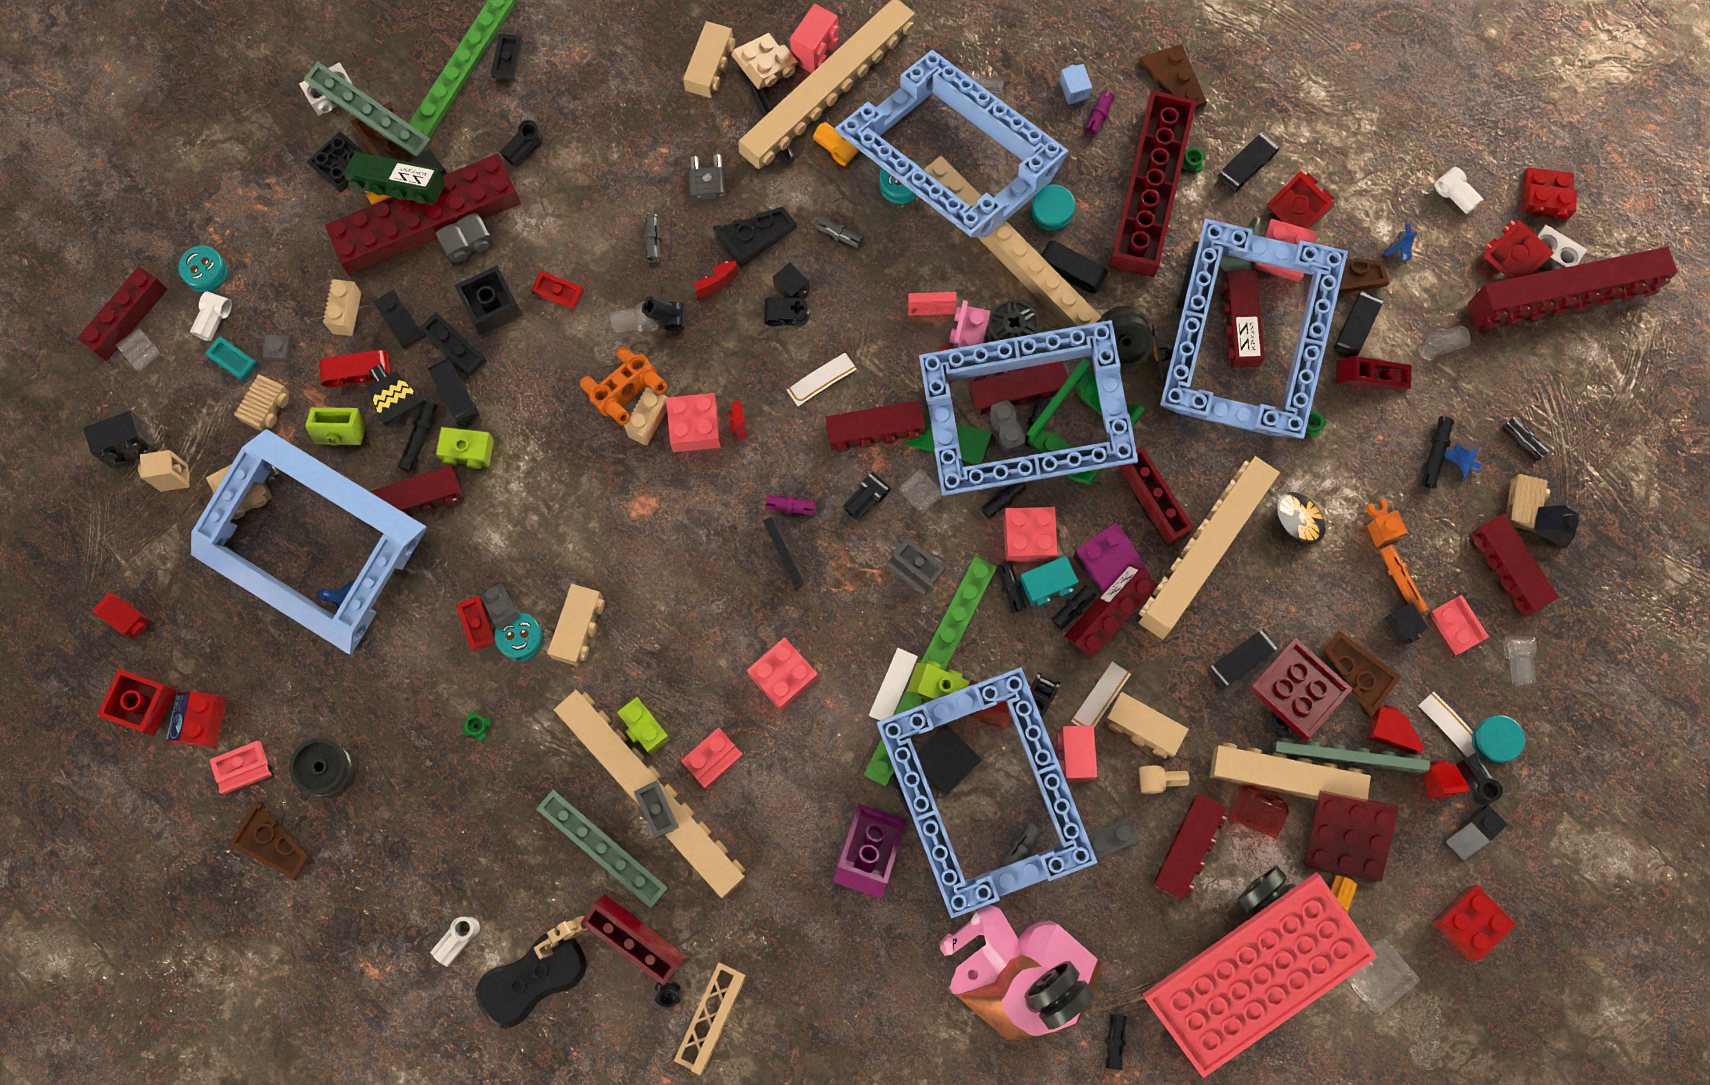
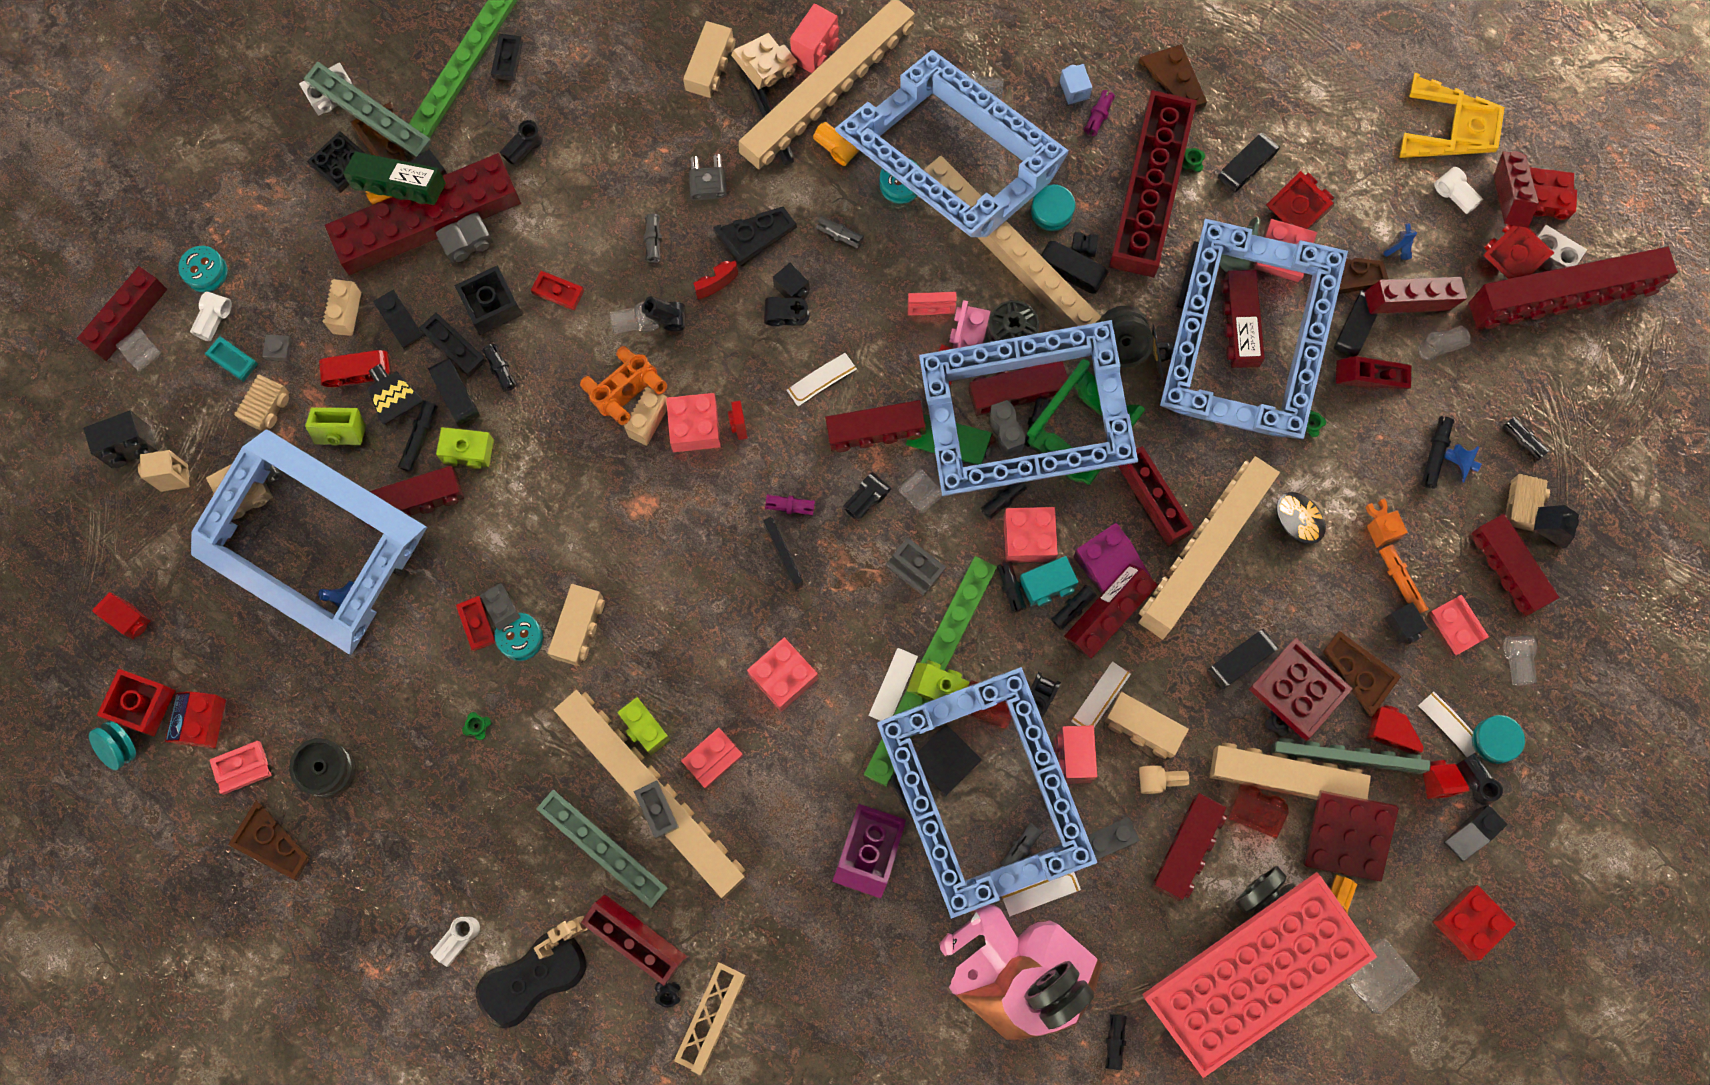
none -> teal head [89,720,136,770]
none -> black pin [482,343,517,392]
none -> white sticker [1002,872,1081,917]
none -> black wheel [1072,231,1098,258]
none -> dark red brick [1364,277,1467,314]
none -> yellow wing [1399,73,1505,158]
none -> dark red brick [1493,151,1539,228]

